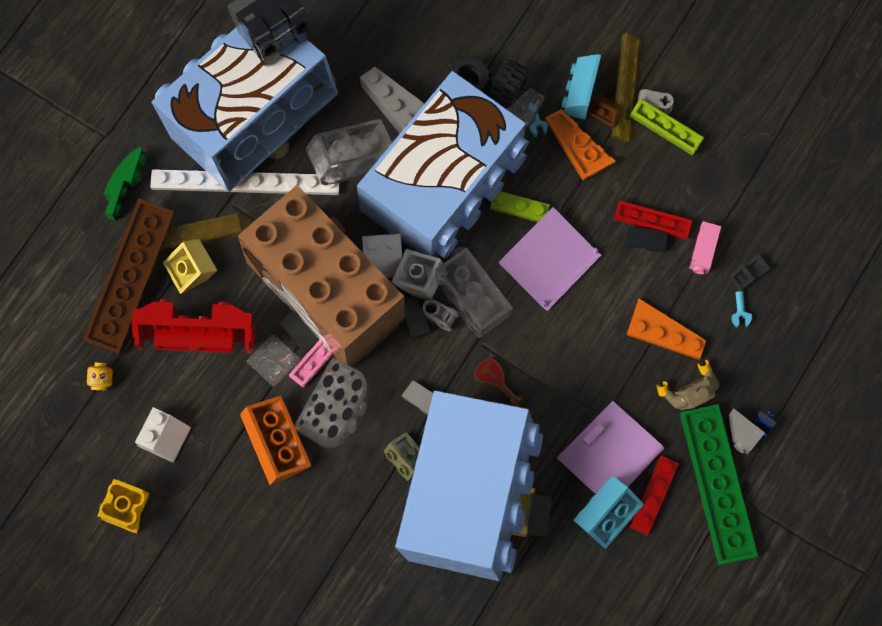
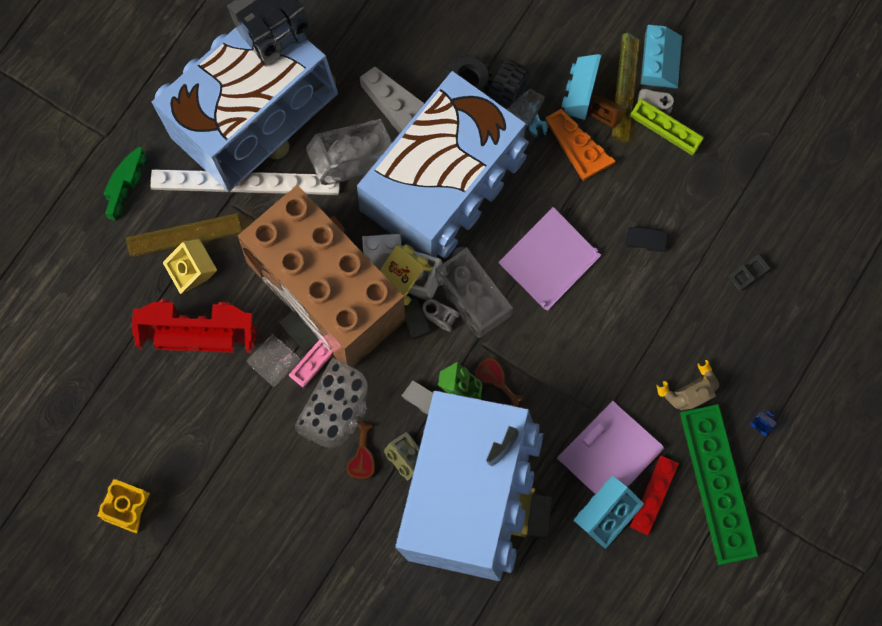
reddish brown plate [83,199,175,354] -> none
yellow head [87,362,113,390] -> none
white slope [135,407,191,463] -> none
orange slope [240,396,311,485] -> none
lime plate [490,191,550,222] -> none
red plate [614,200,692,240] -> none
orange wing [627,299,706,360] -> none
bright pink window [689,221,721,274] -> none
light grey slope [728,409,765,454] -> none
medium azure bar [731,291,752,327] -> none
none -> reddish brown piece [346,421,375,480]
none -> light yellow panel [380,244,432,306]
none -> bright green slope [438,362,483,400]
none -> pearl dark grey slope [486,426,519,466]
none -> medium azure slope [641,25,682,88]

